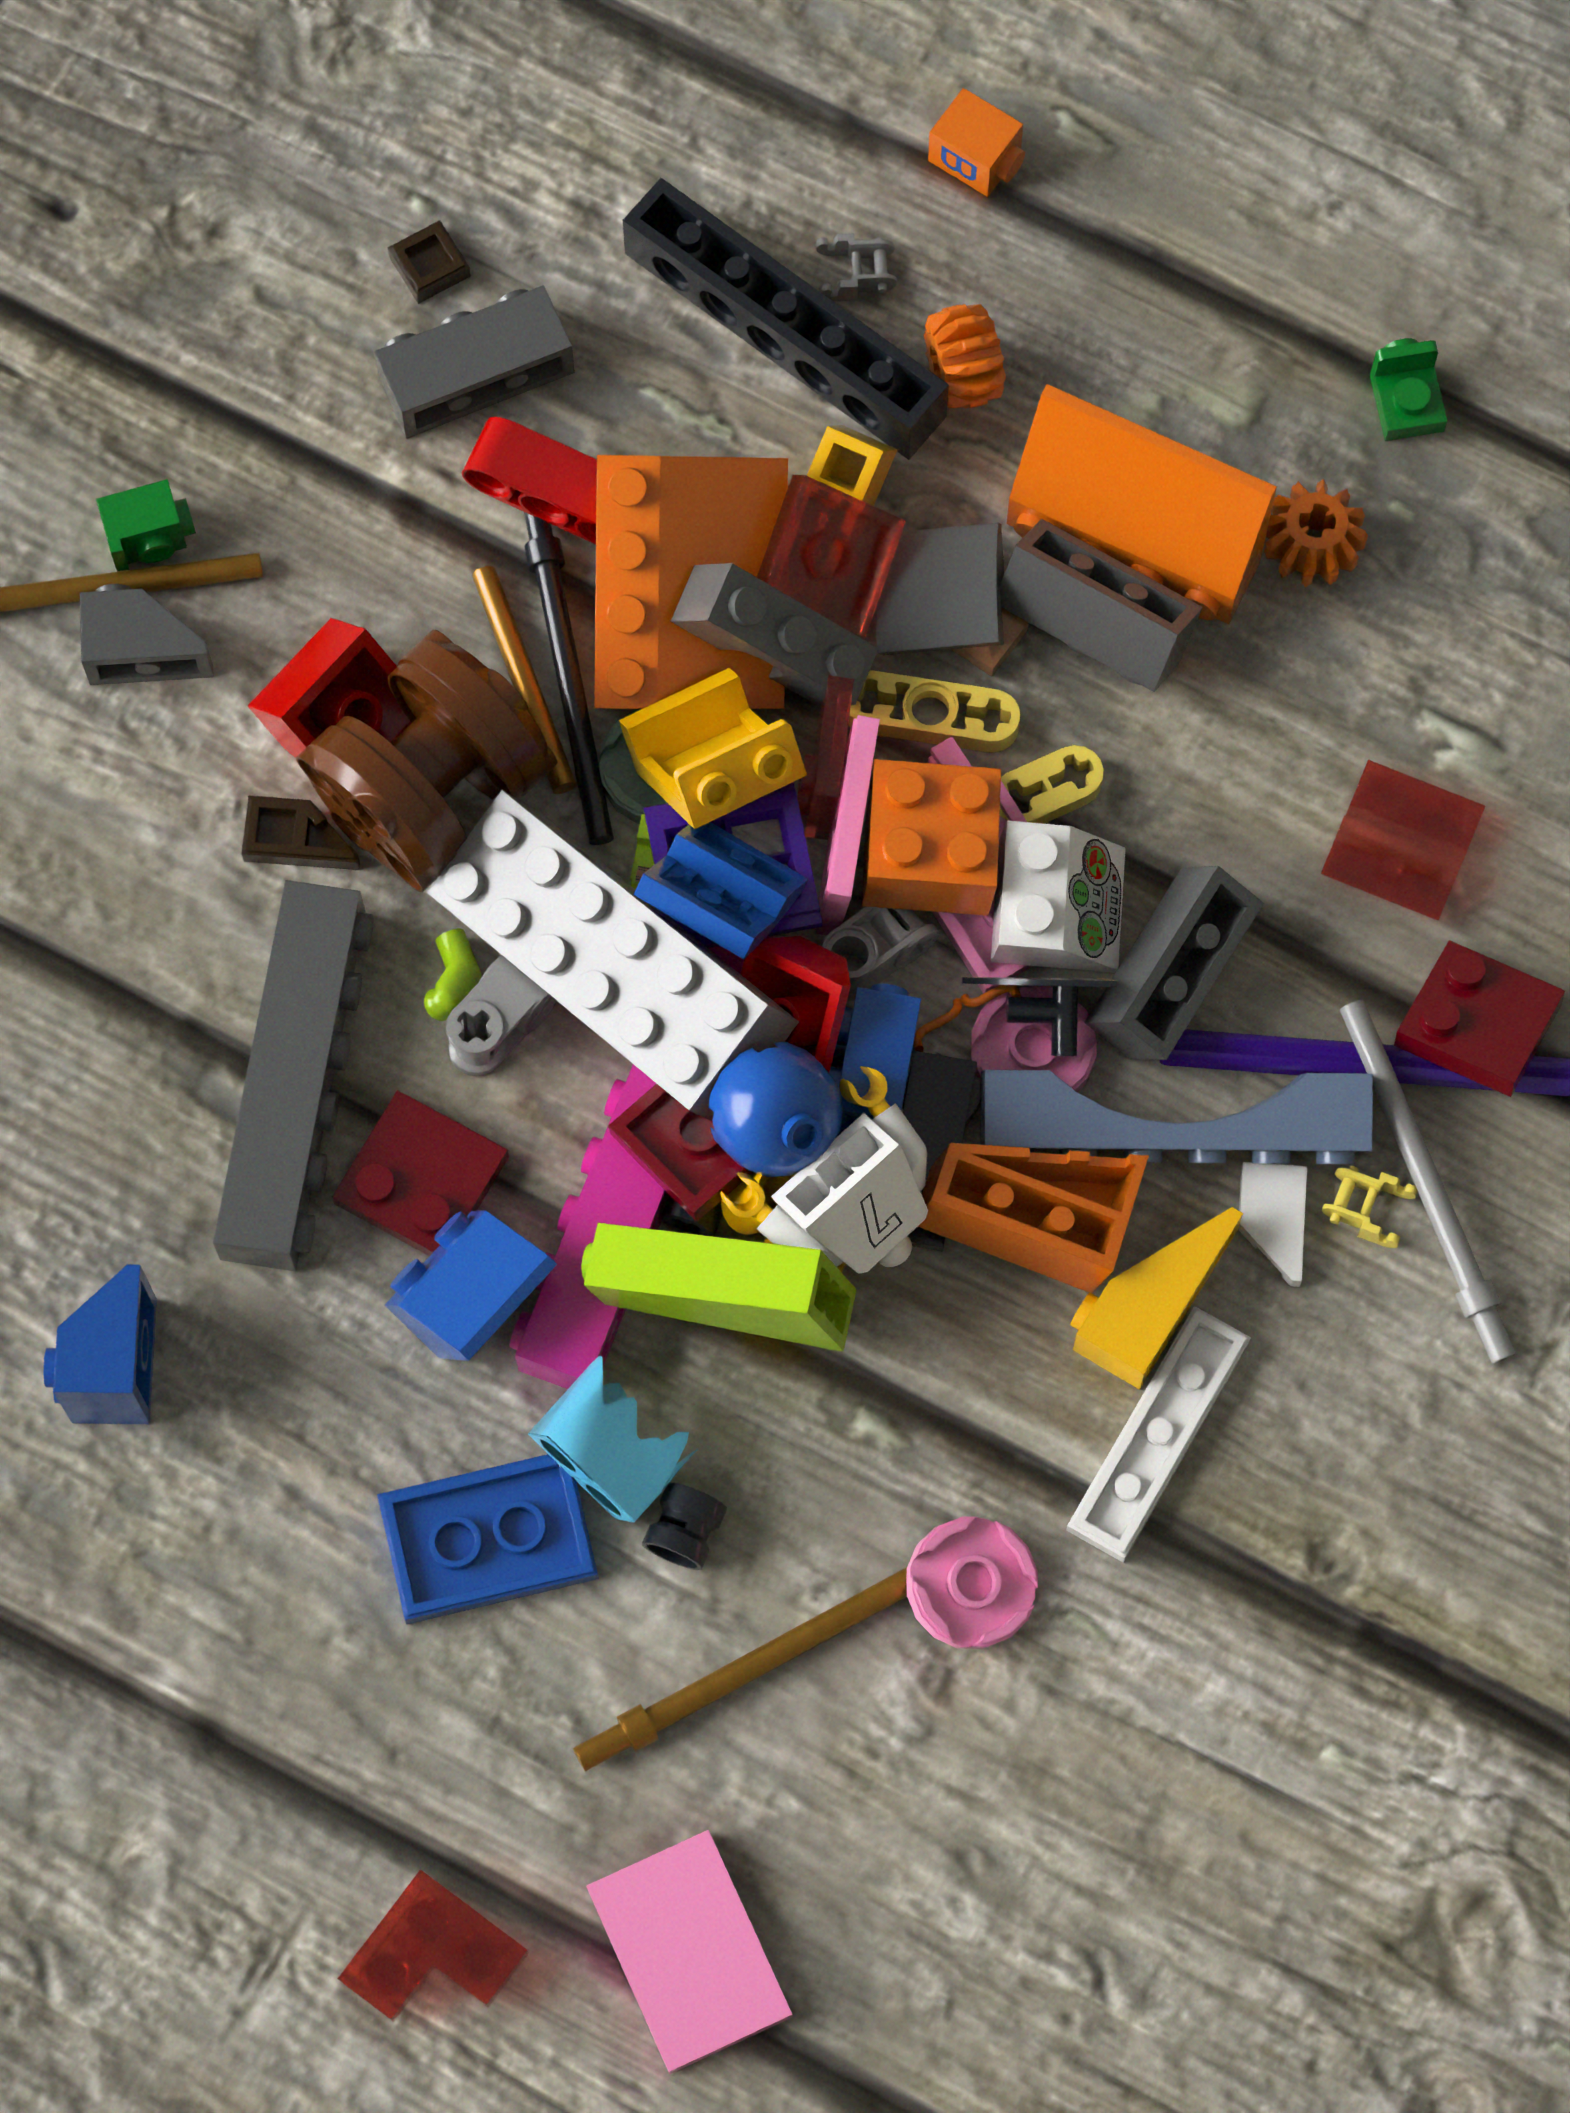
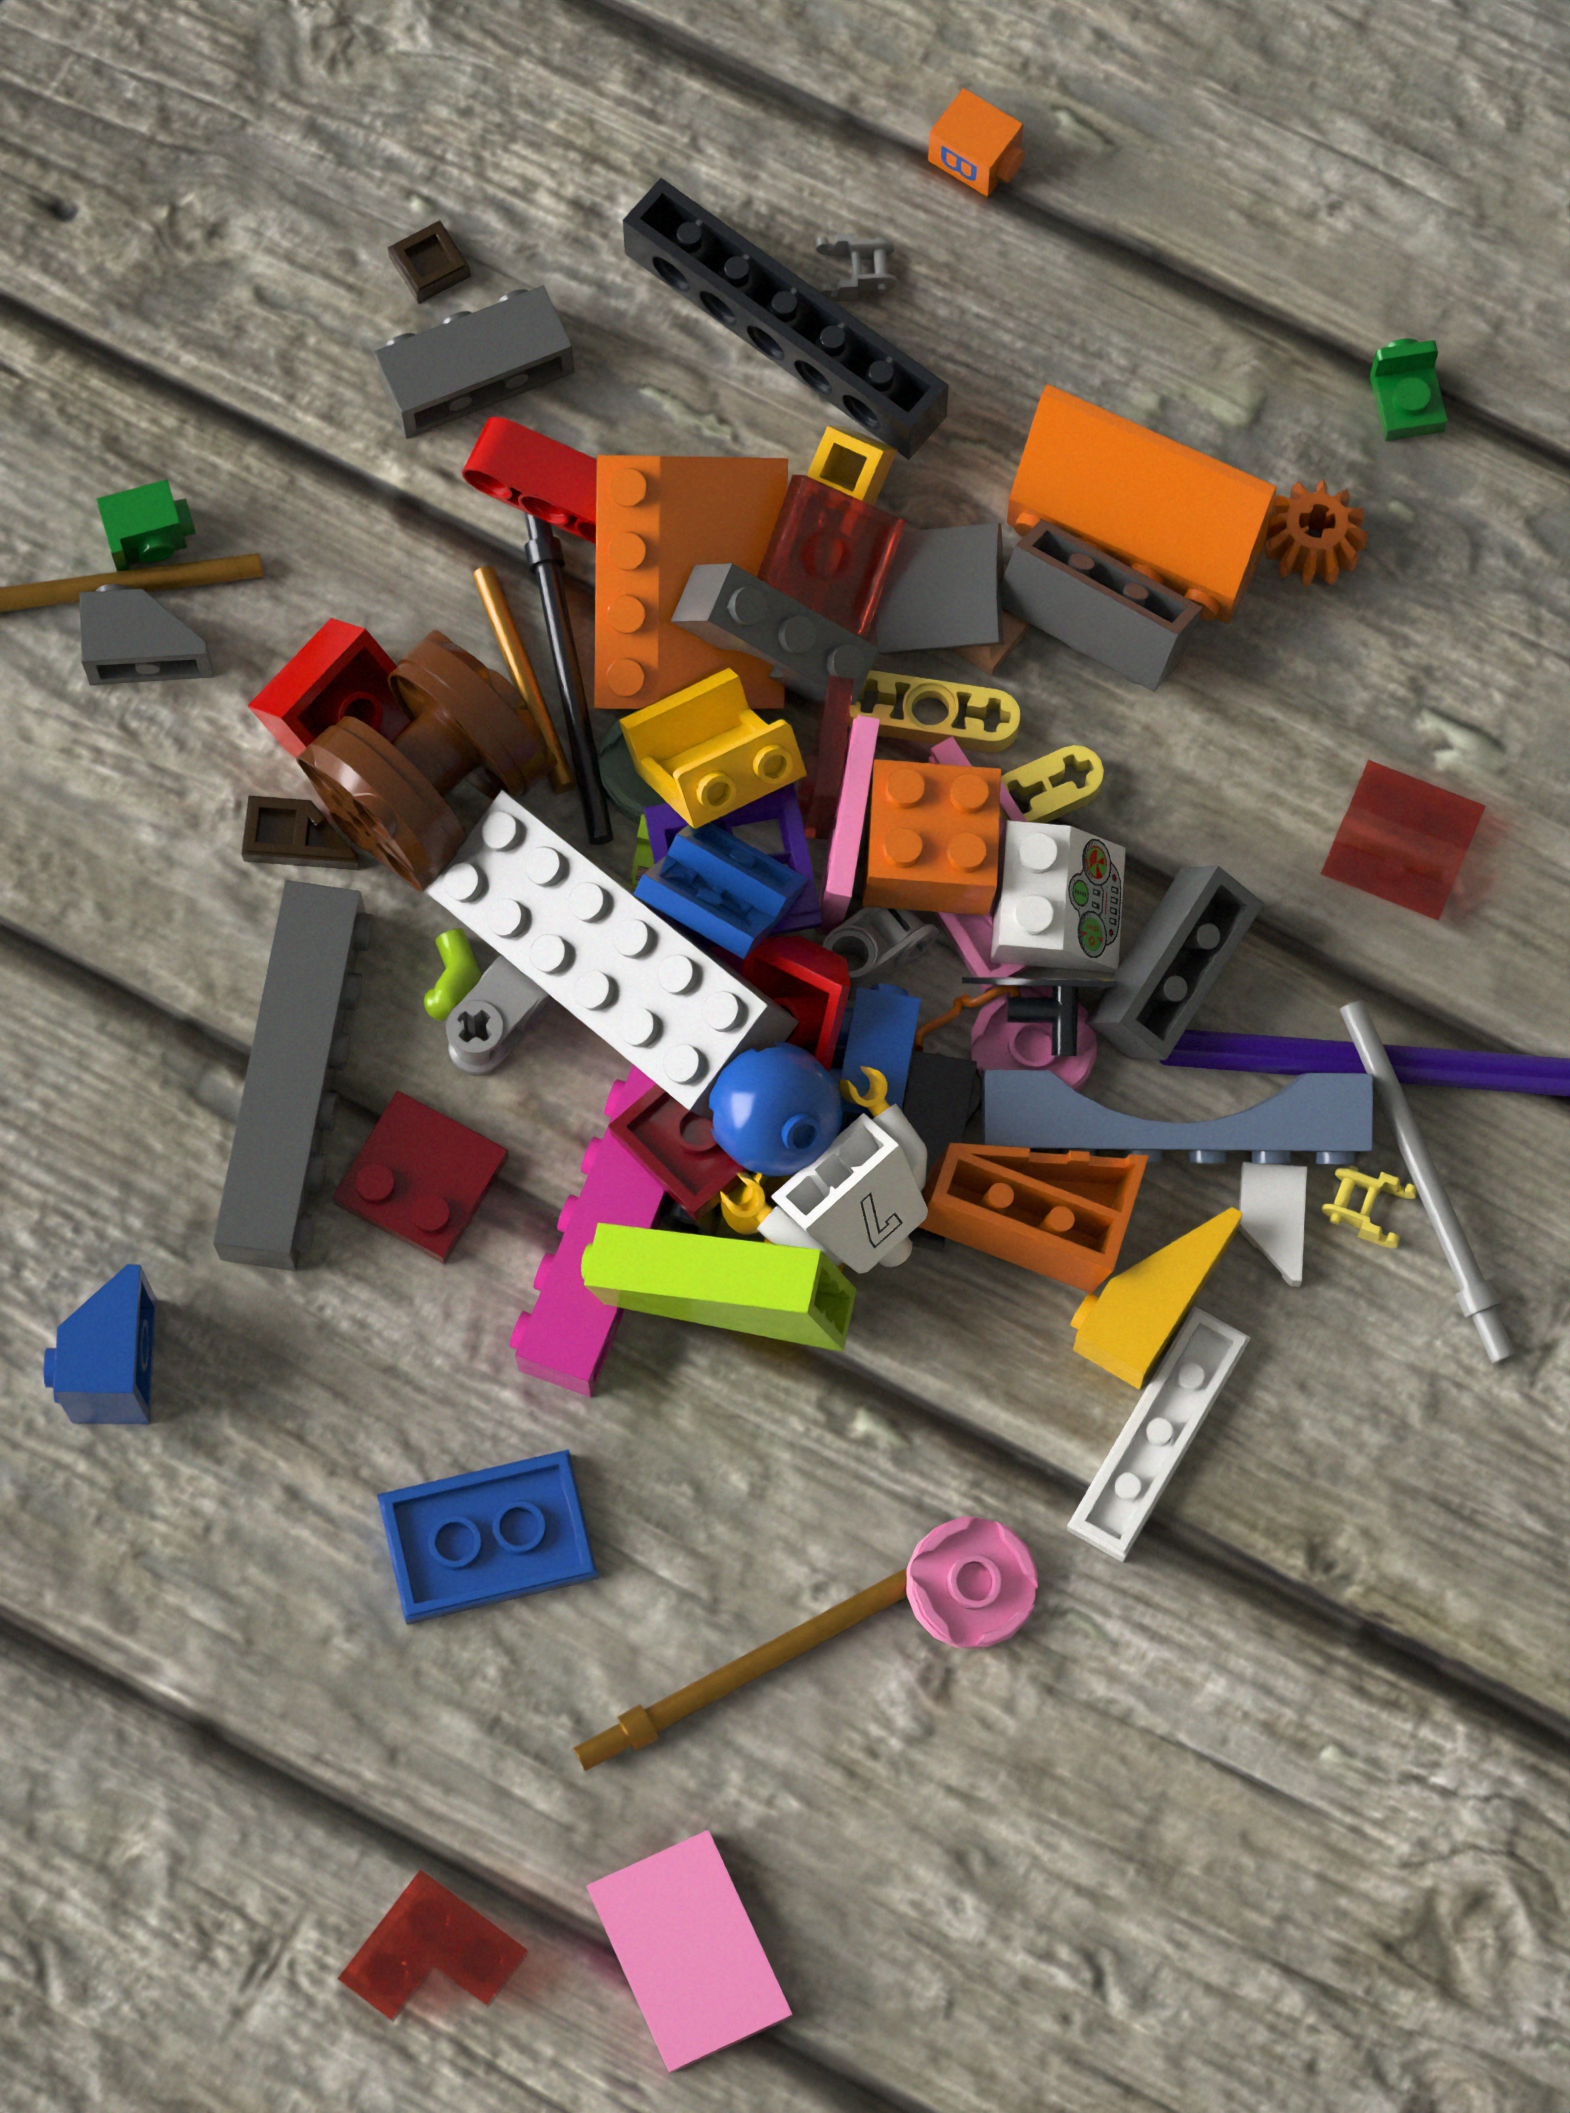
blue slope [385,1210,557,1361] -> none
medium azure piece [528,1356,698,1523] -> none
black wheel [642,1483,727,1570] -> none
orange gear [923,304,1006,409] -> none
dark red plate [1394,940,1566,1097] -> none

